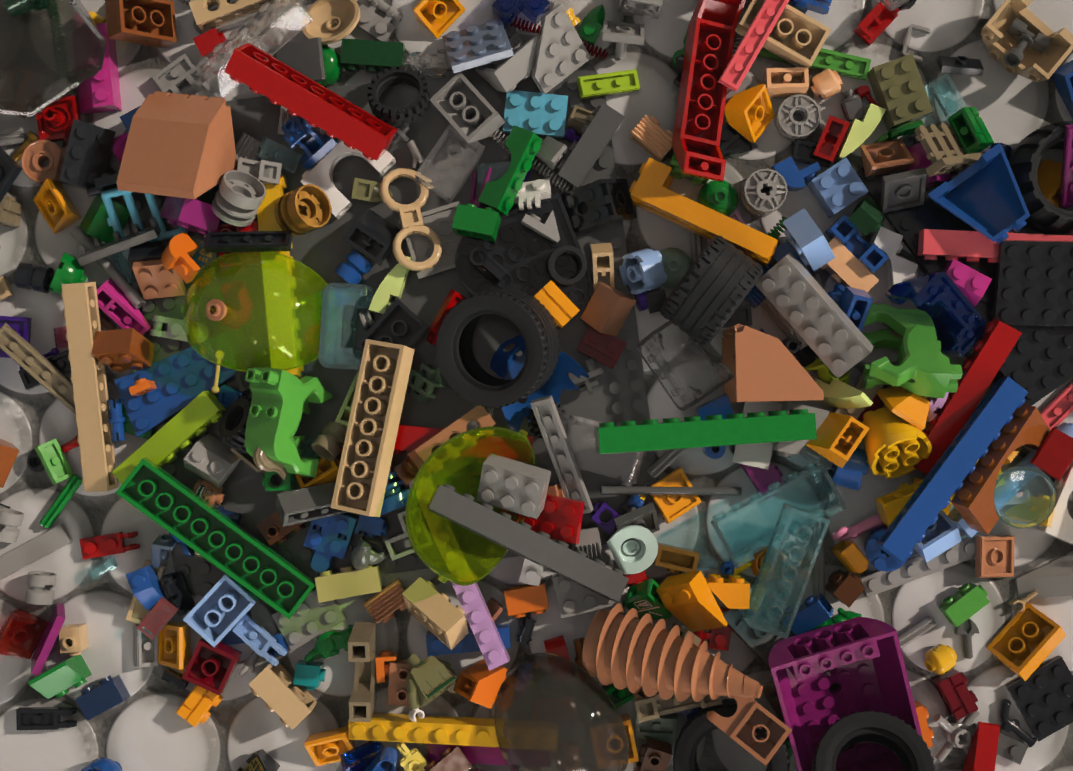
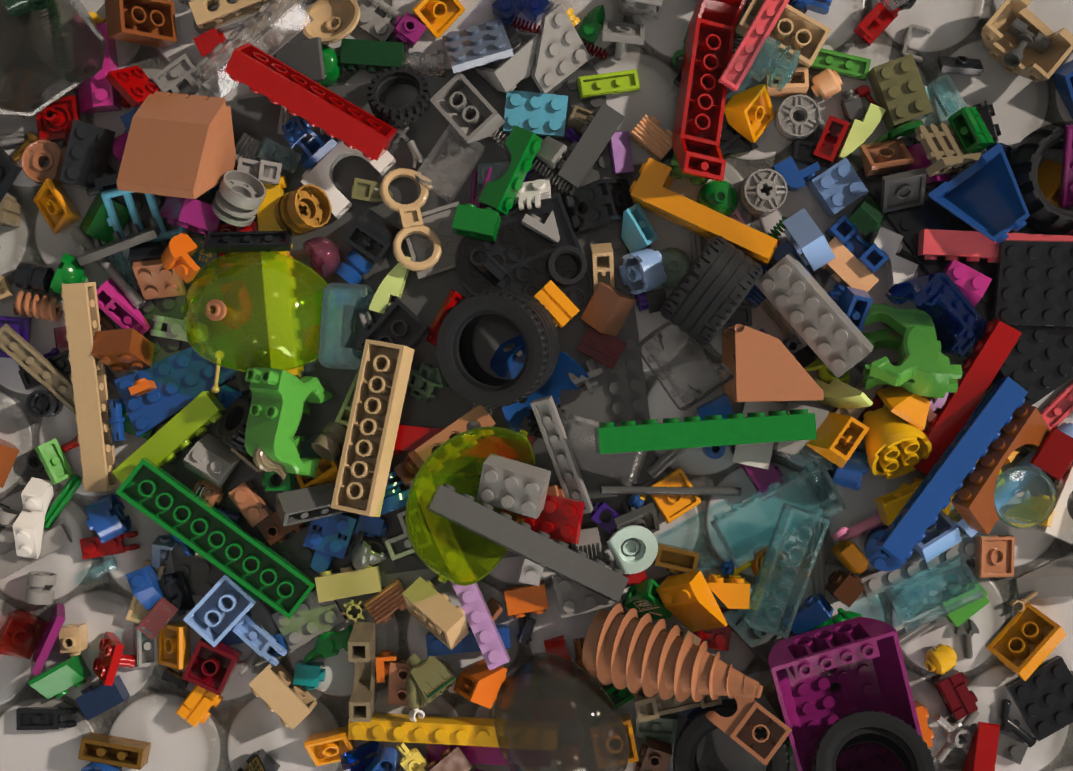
none -> white arch [12,477,54,559]
none -> nougat piece [13,290,63,322]
none -> black wheel [25,390,63,417]
none -> pearl gold brick [78,732,151,770]
none -> blue brick [85,494,132,543]
none -> red plate [93,632,136,686]
none -> red plate [106,65,161,109]
none -> nougat brick [228,480,273,528]
none -> clear pink cylinder [303,236,342,279]
none -> tan gear [341,598,367,623]
none -> magenta brick [392,12,427,49]
none -> medium lavender tile [608,131,634,175]
none -> medium azure slope [621,203,659,253]
none -> clear light blue wheel [748,35,801,92]
none -> clear light blue brick [884,553,983,633]
none -> black hinge [972,100,1001,142]

